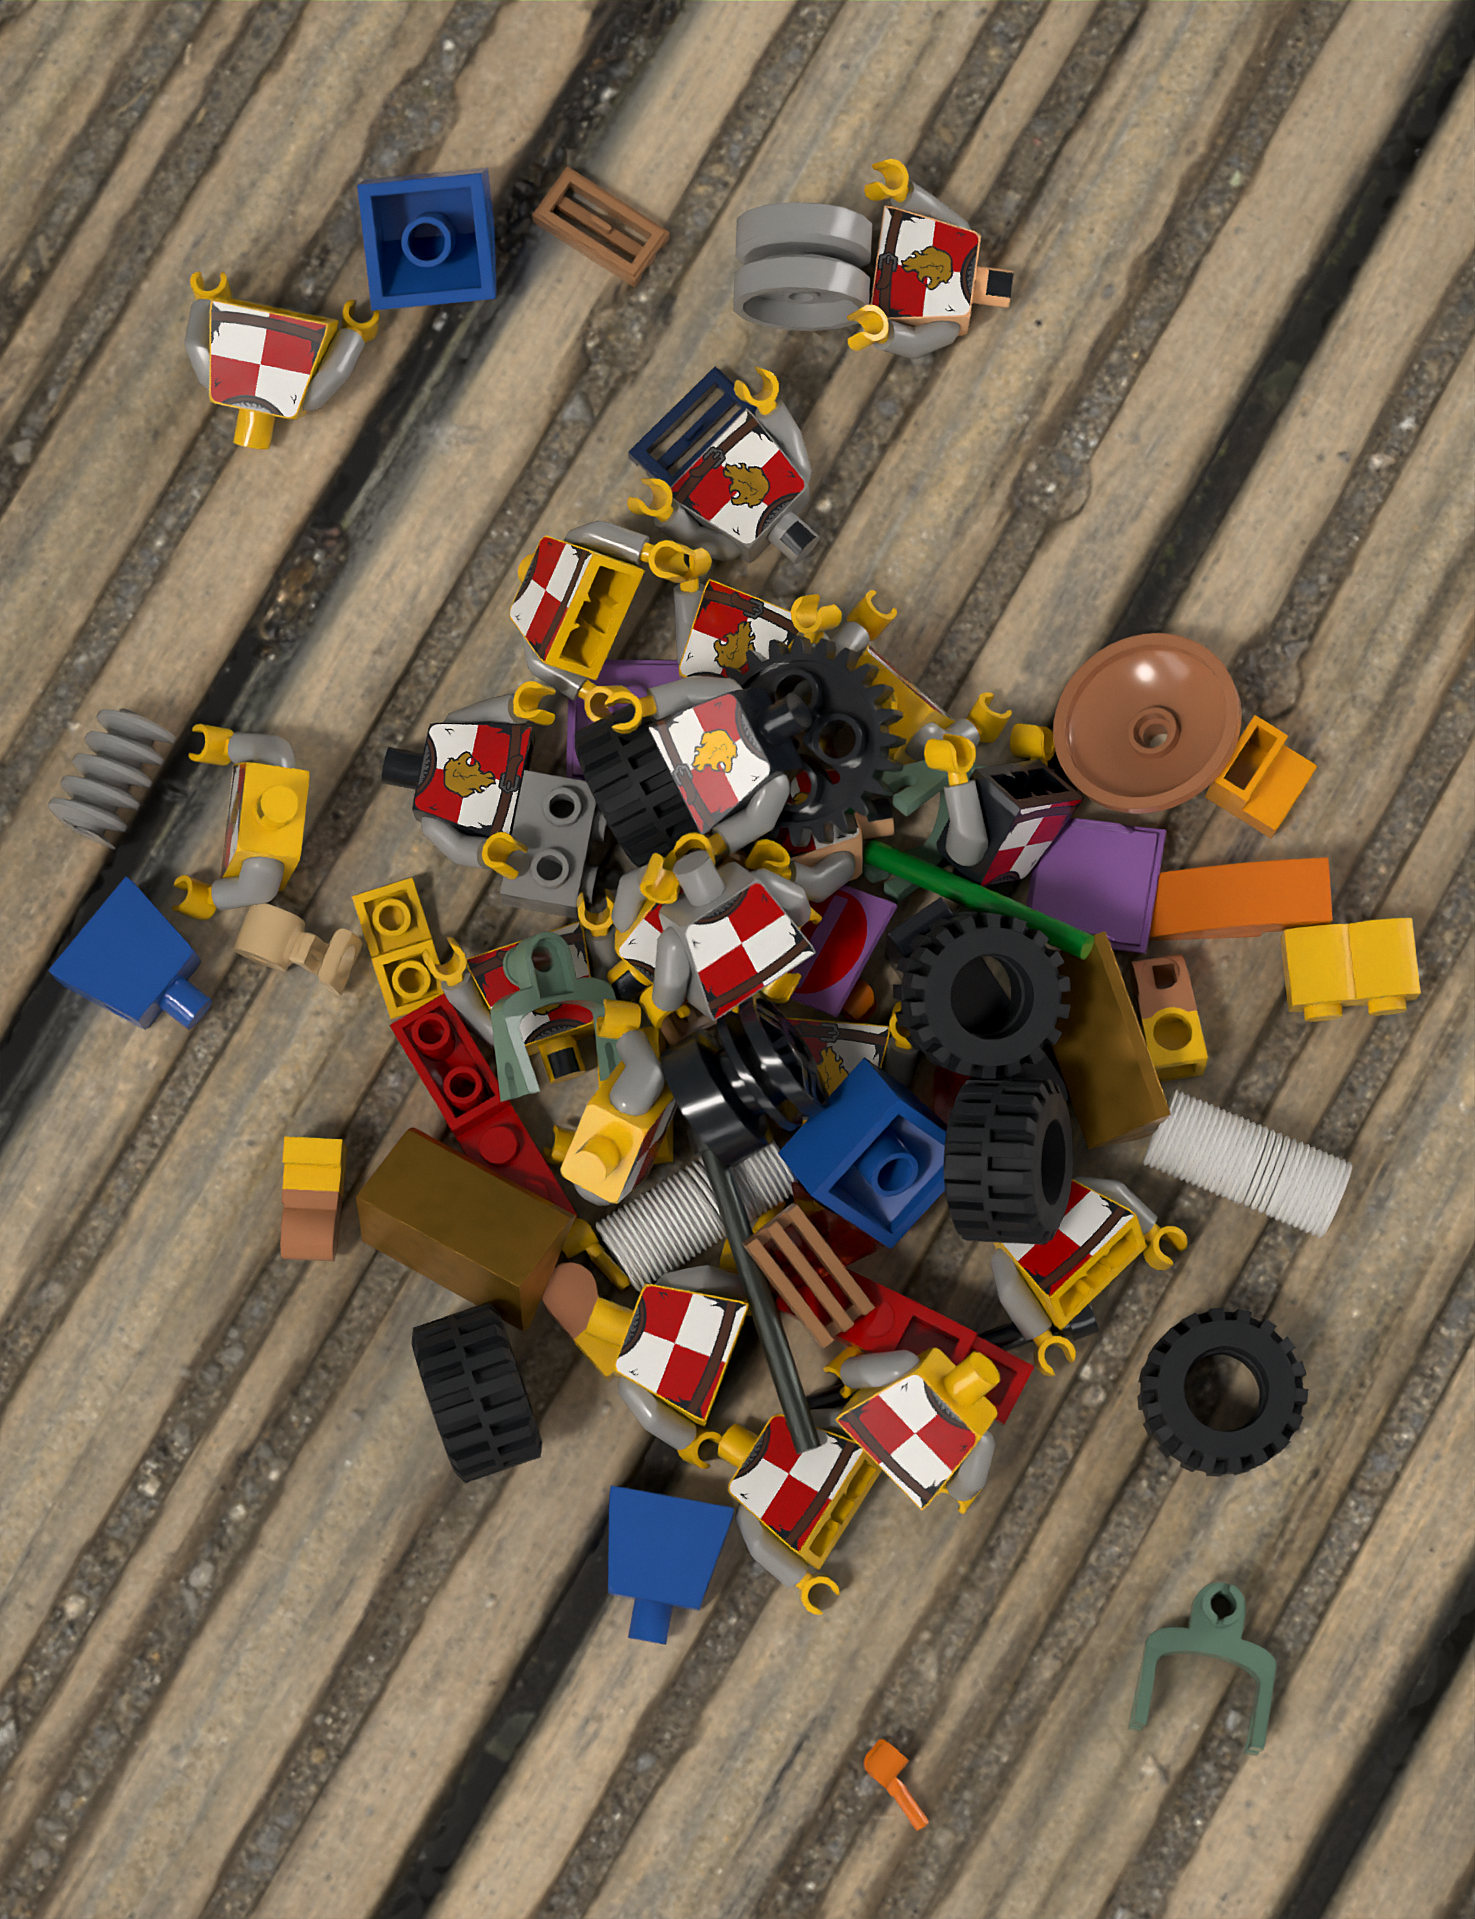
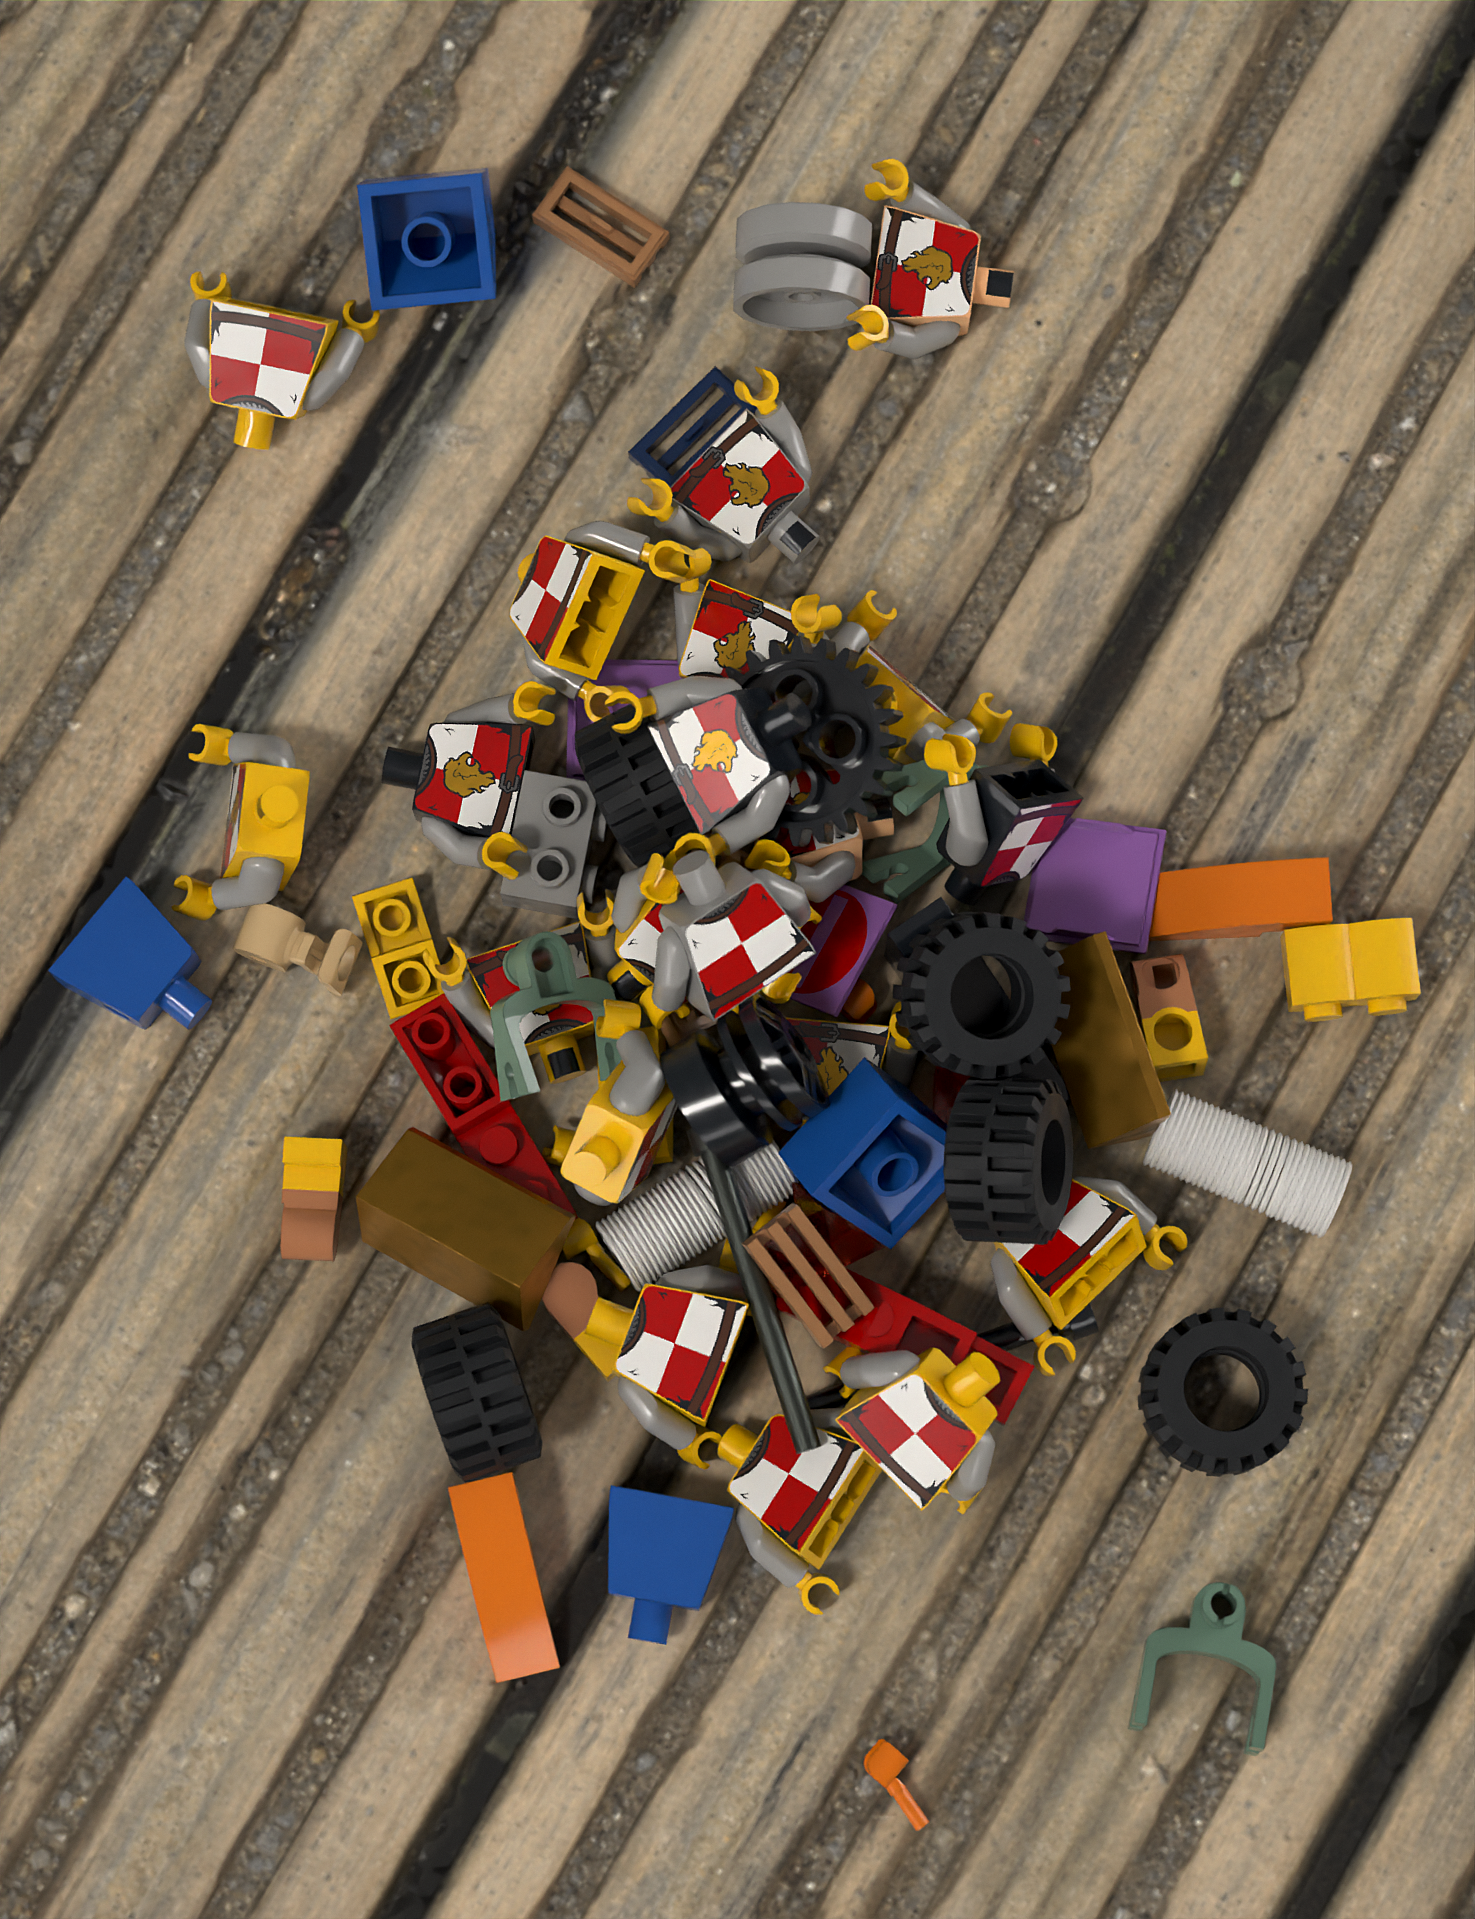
light grey piece [48,708,177,849] -> none
green bar [863,839,1095,959] -> none
nougat dish [1053,633,1242,814] -> none
light orange piece [1205,715,1317,839] -> none
none -> orange slope [448,1472,560,1683]

